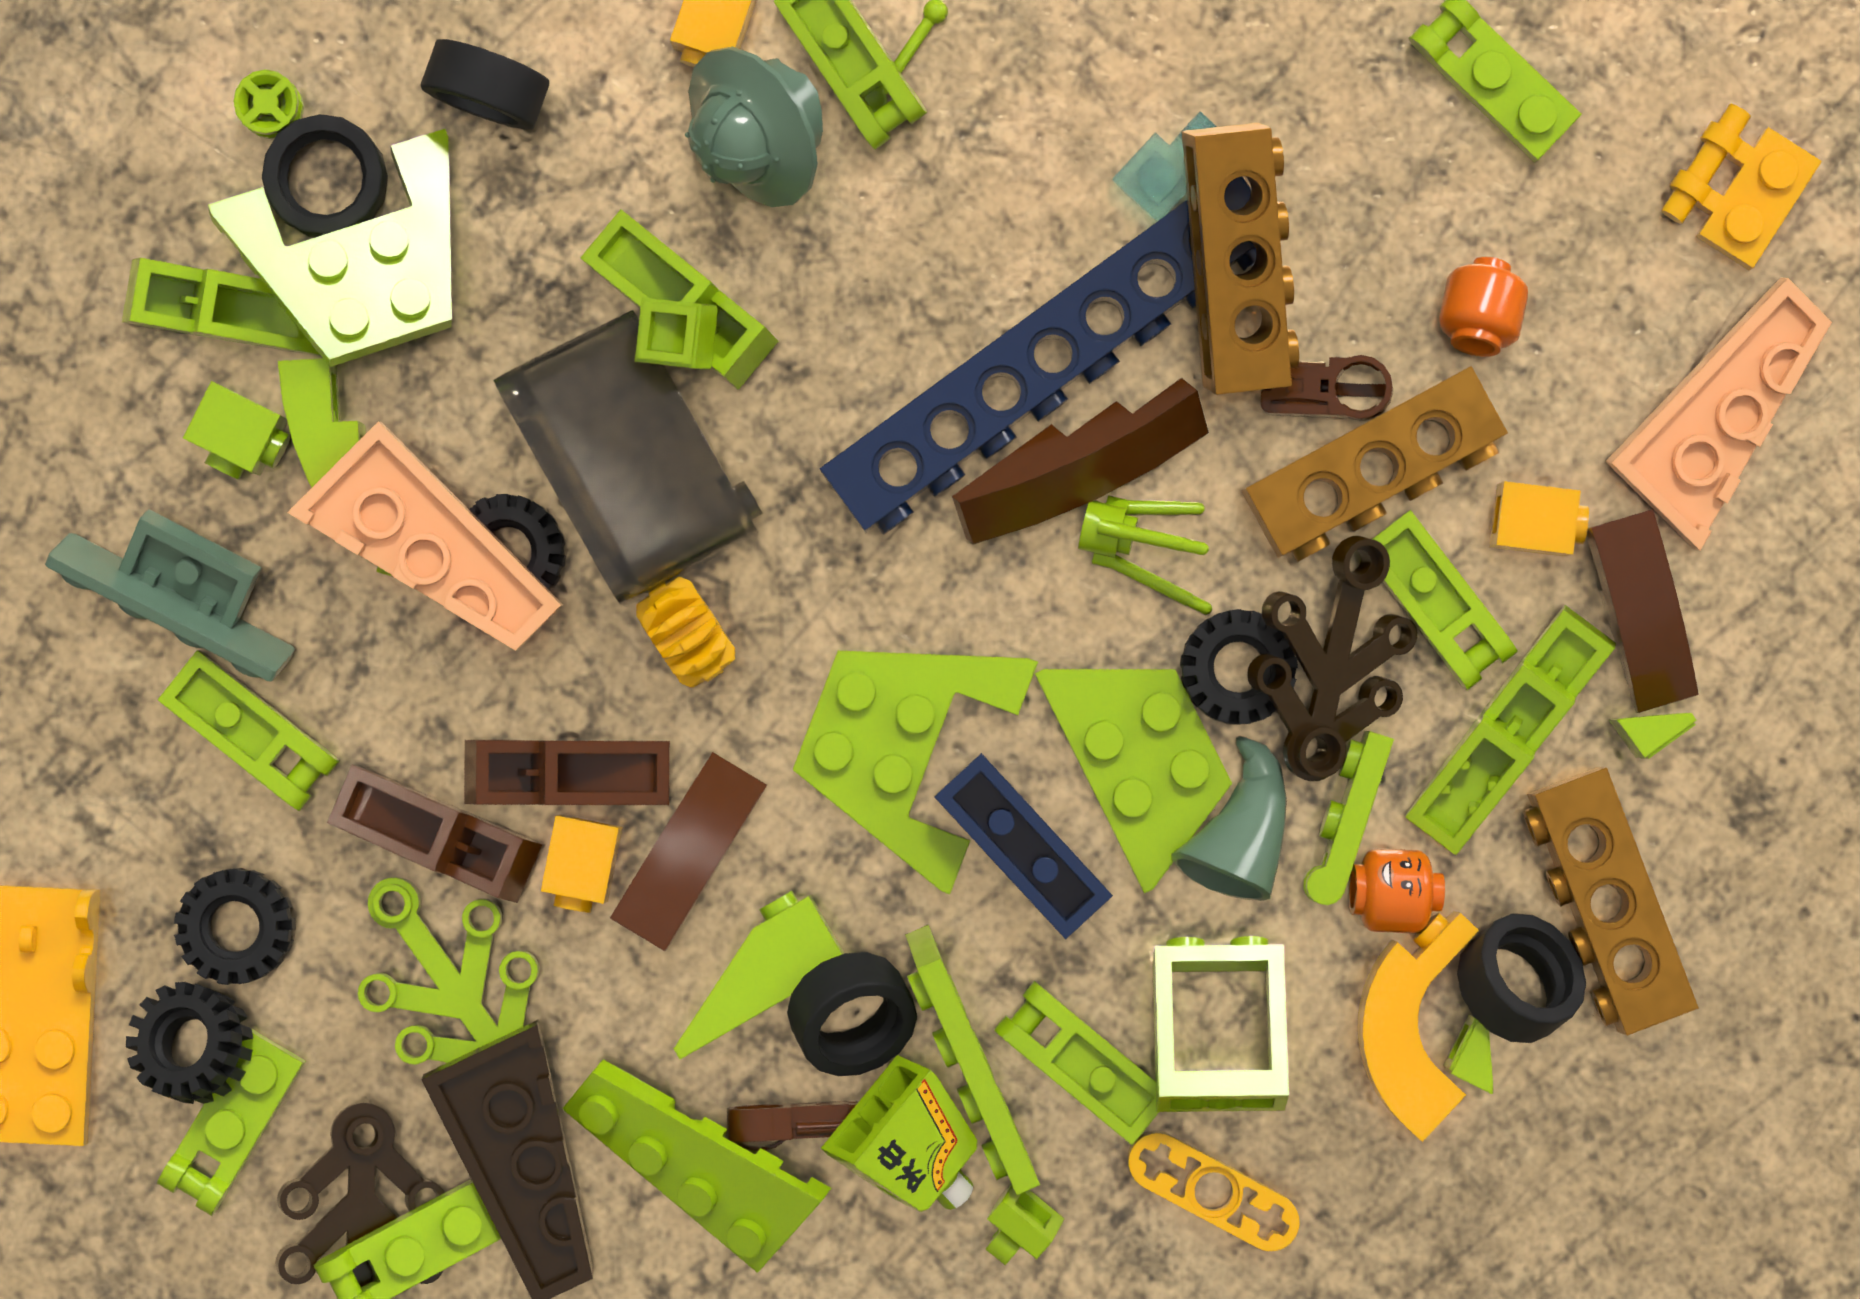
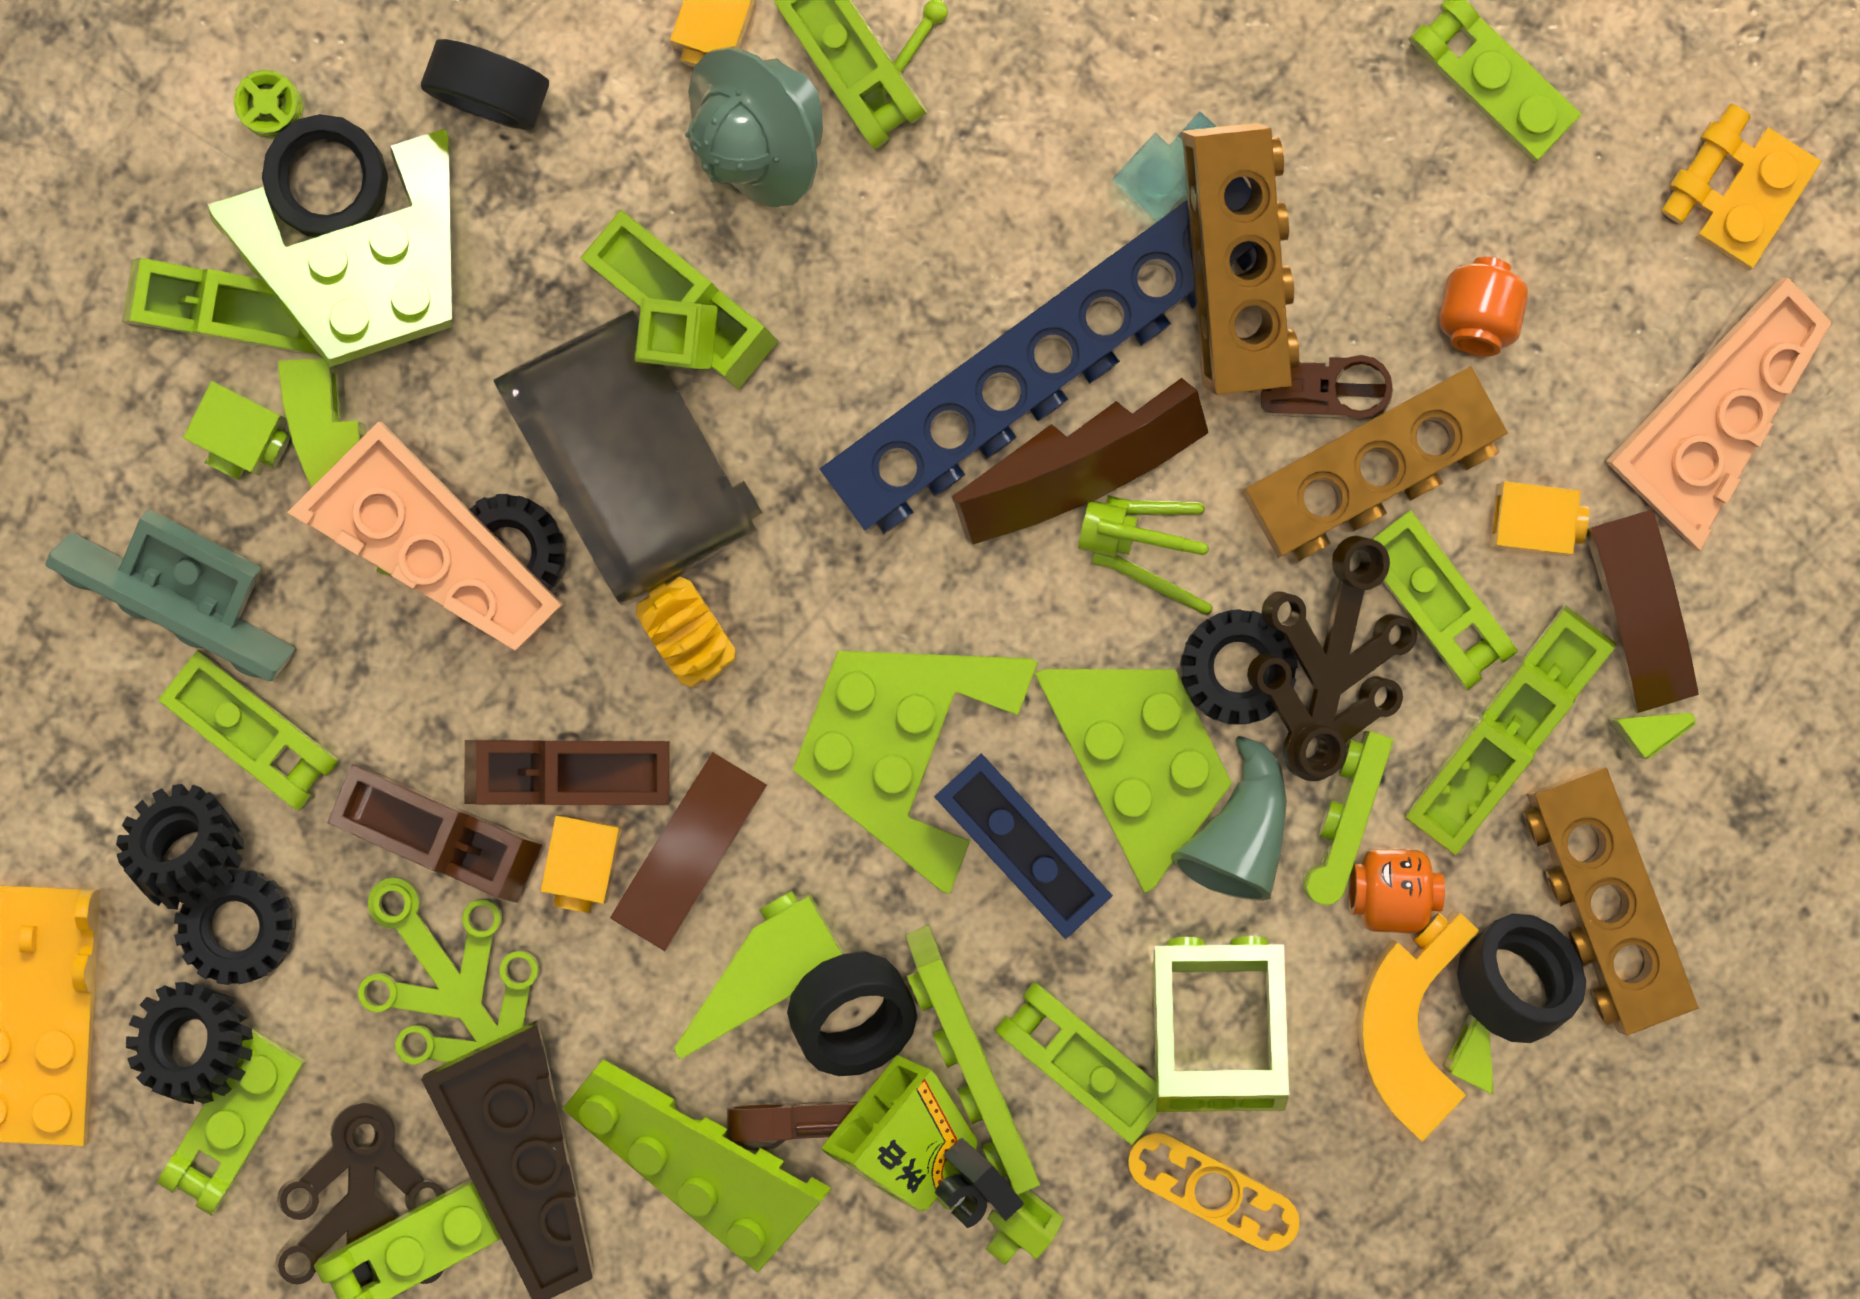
none -> black tyre [116,784,244,910]
none -> black tile [935,1138,1024,1228]

